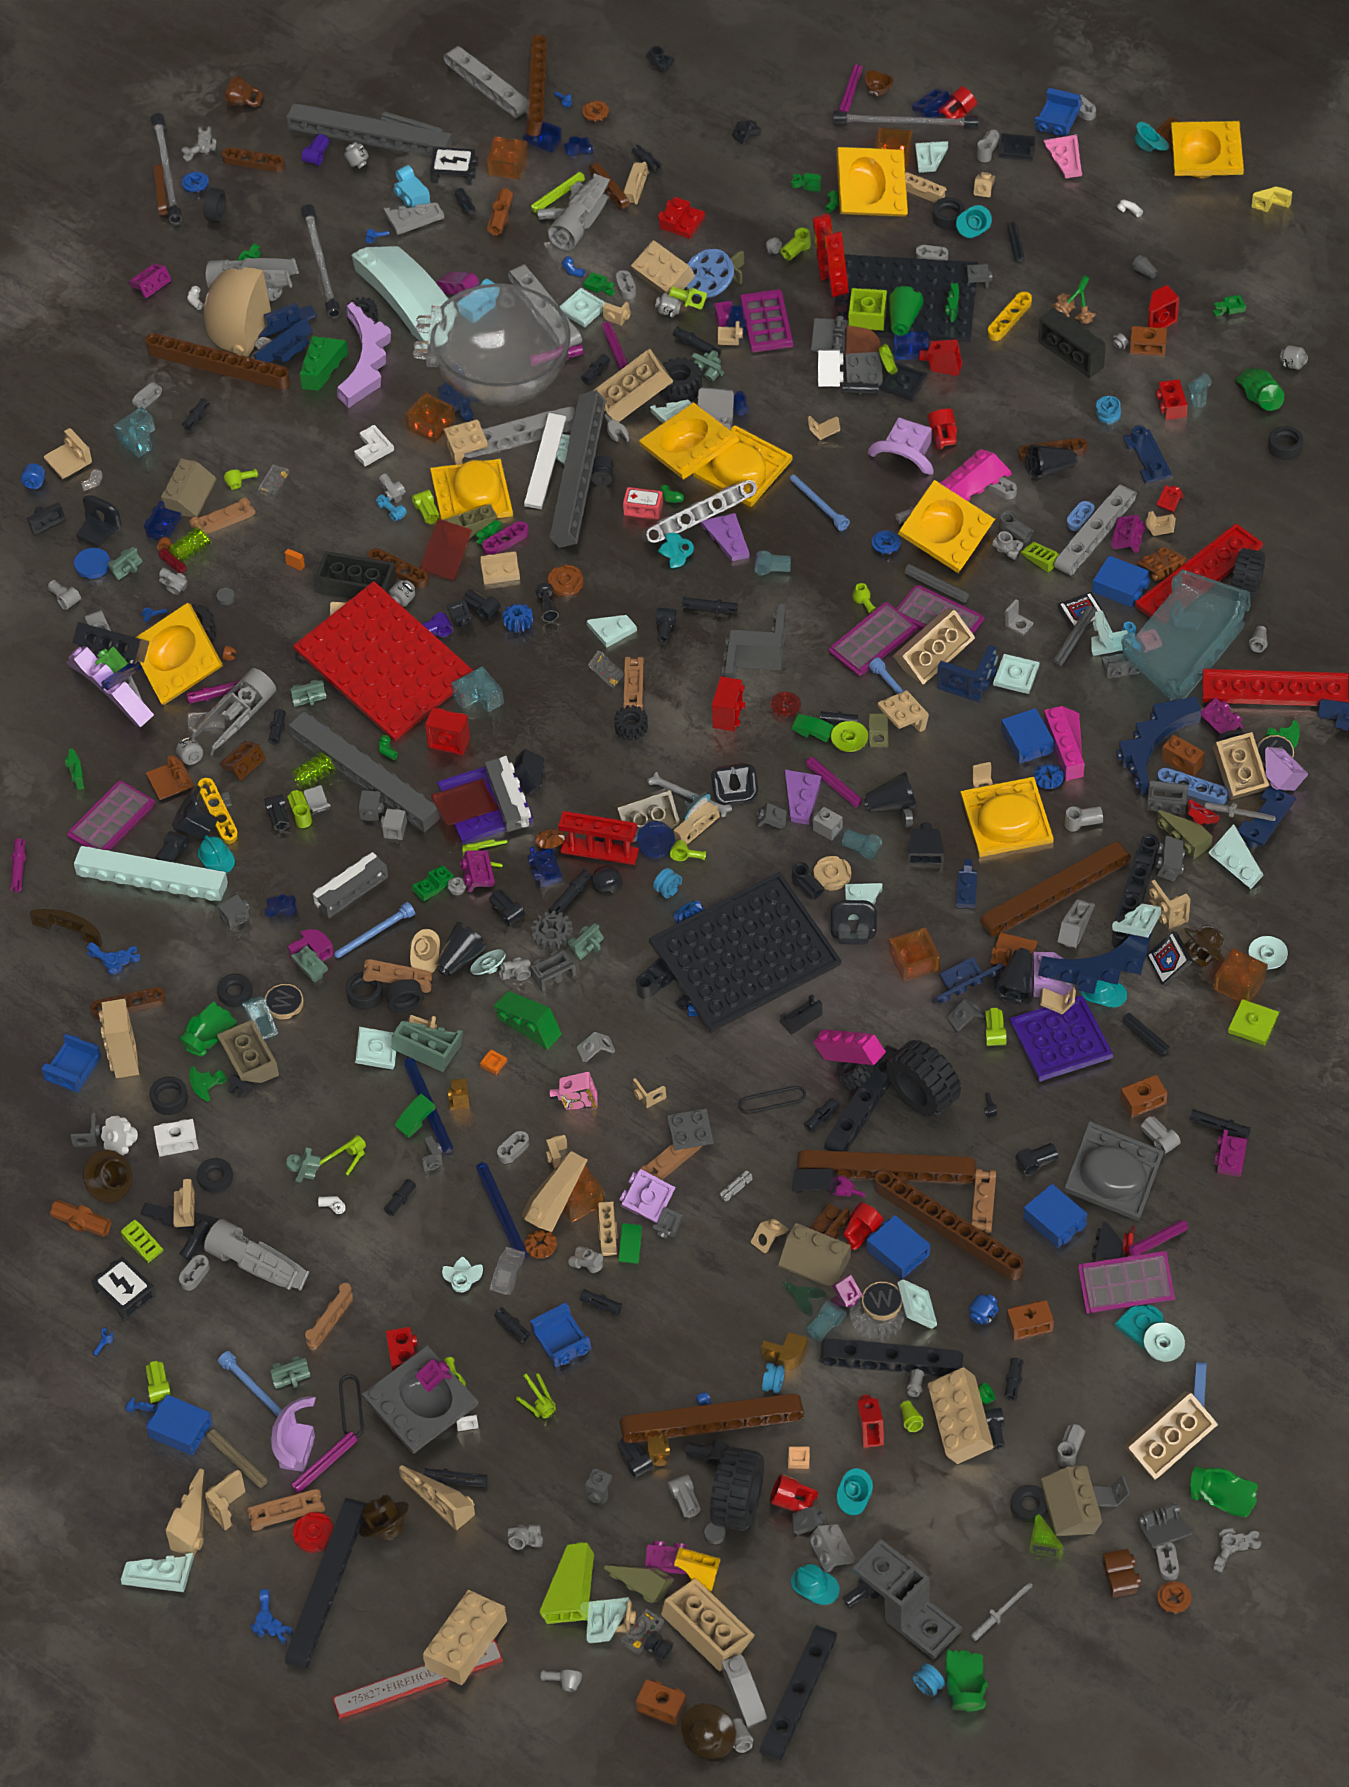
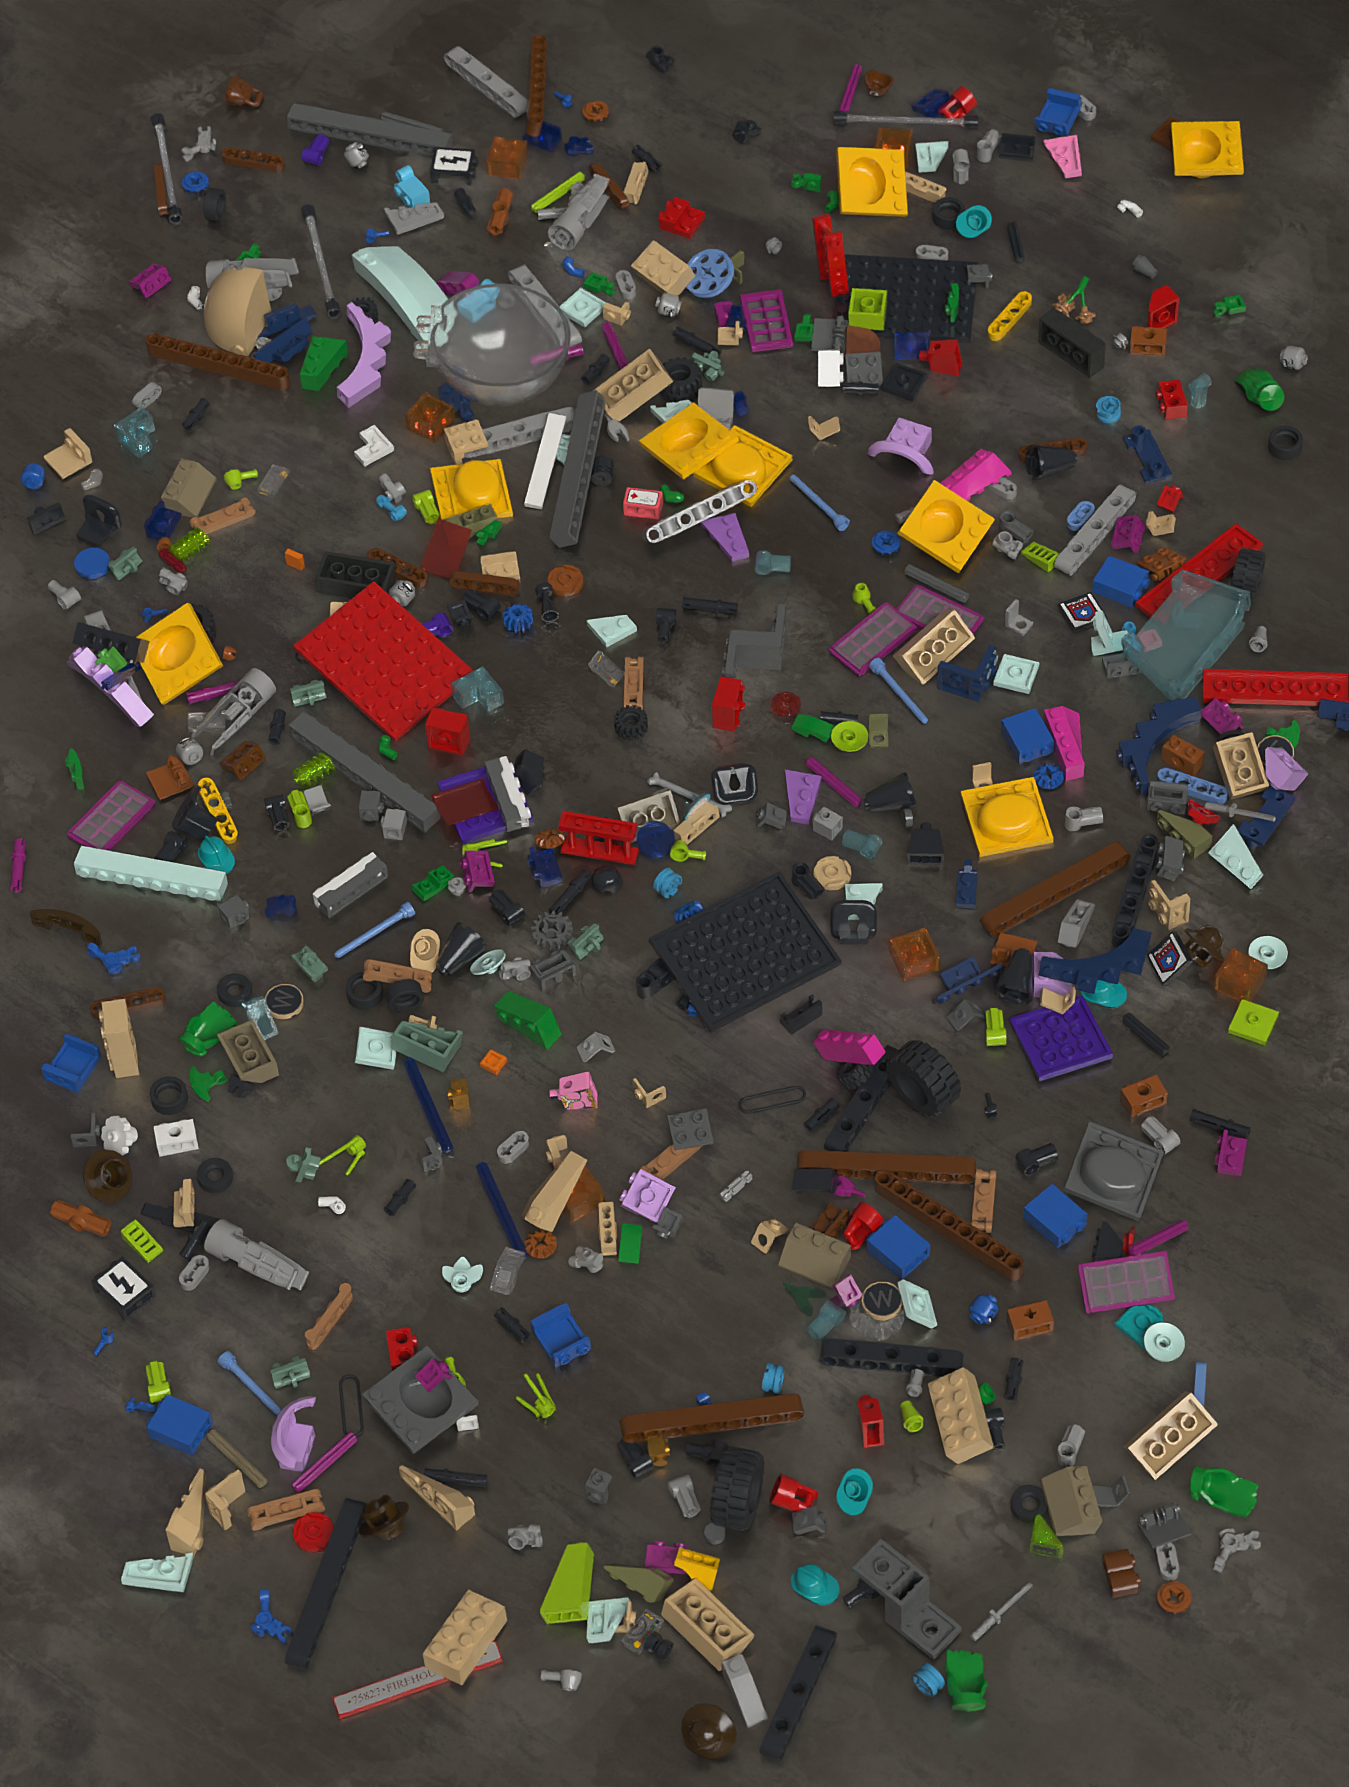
dark grey tile [216,588,235,606] -> none
magenta brick [287,929,334,962] -> none
green slope [395,1094,436,1138] -> none
magenta beam [482,521,529,555] -> none
black pin [580,1289,622,1316] -> none
dark orange brick [636,1679,687,1726] -> none
teal plate [658,533,694,568] -> none
lime bracket [668,286,707,309] -> none
light grey cone [732,1718,753,1752] -> none
pearl gold brick [761,1332,808,1371] -> none
lime piece [780,228,811,261] -> none
light nougat tile [788,1446,810,1469] -> none
light grey bracket [809,1524,856,1572] -> none
tan bracket [877,691,929,732] -> none
lime tile [879,344,898,375] -> none
green cone [889,286,924,336] -> none
red piece [927,409,957,449] -> none
tan bracket [974,172,995,197] -> none
dark grey axle [1053,606,1096,666] -> none
light aqua wing [1112,904,1161,938] -> none
teal piece [1134,122,1169,151] -> none
light yellow slope [1252,186,1292,212] -> none
none -> reddish brown beam [449,571,520,595]
none -> green plate [794,314,814,342]
none -> light grey piece [953,149,970,184]

